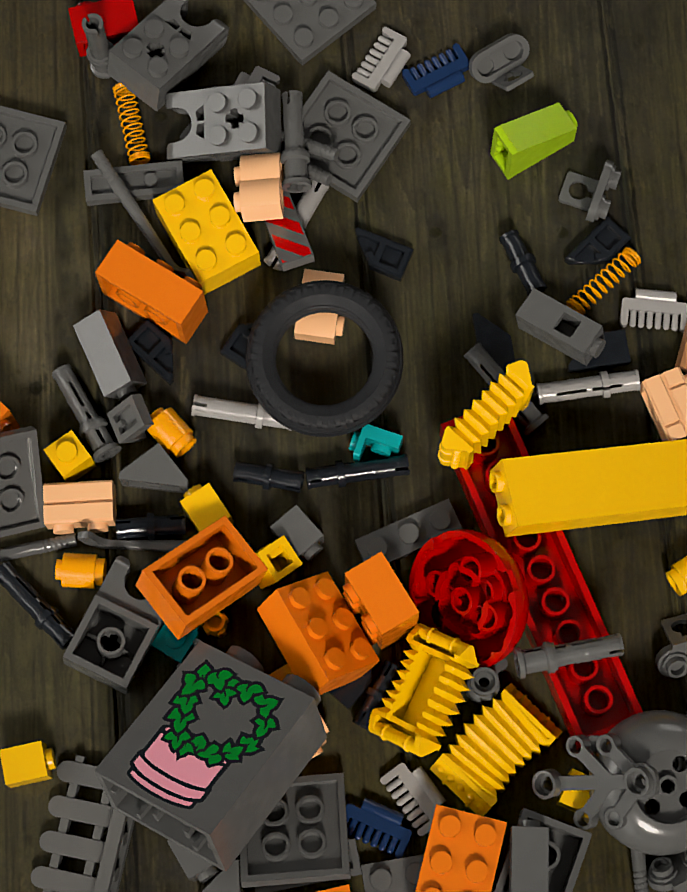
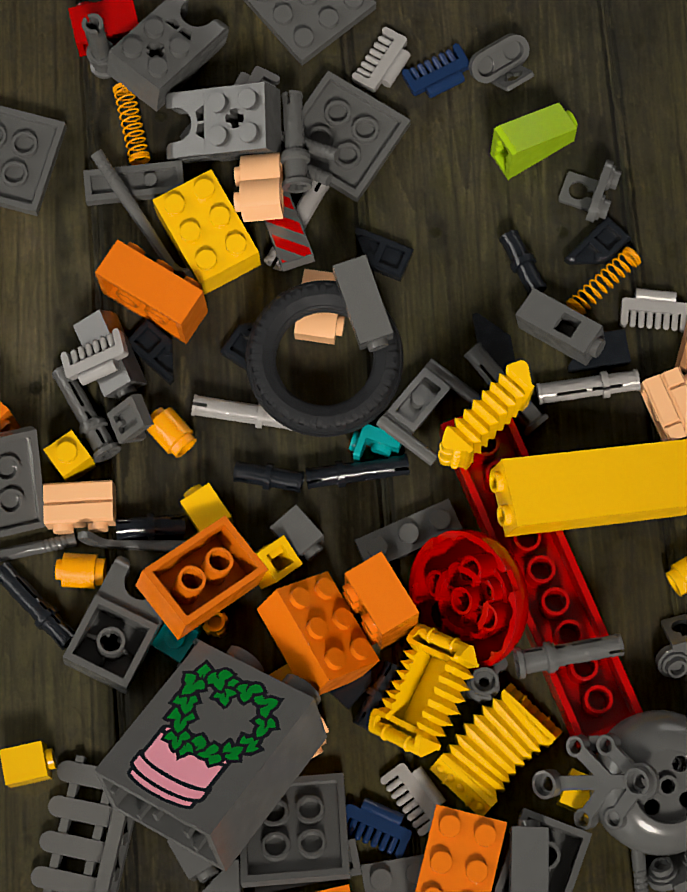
dark grey slope [119,443,191,493] -> none
none -> light grey piece [61,328,129,386]
none -> dark grey brick [333,254,393,352]
none -> dark grey plate [376,358,481,466]

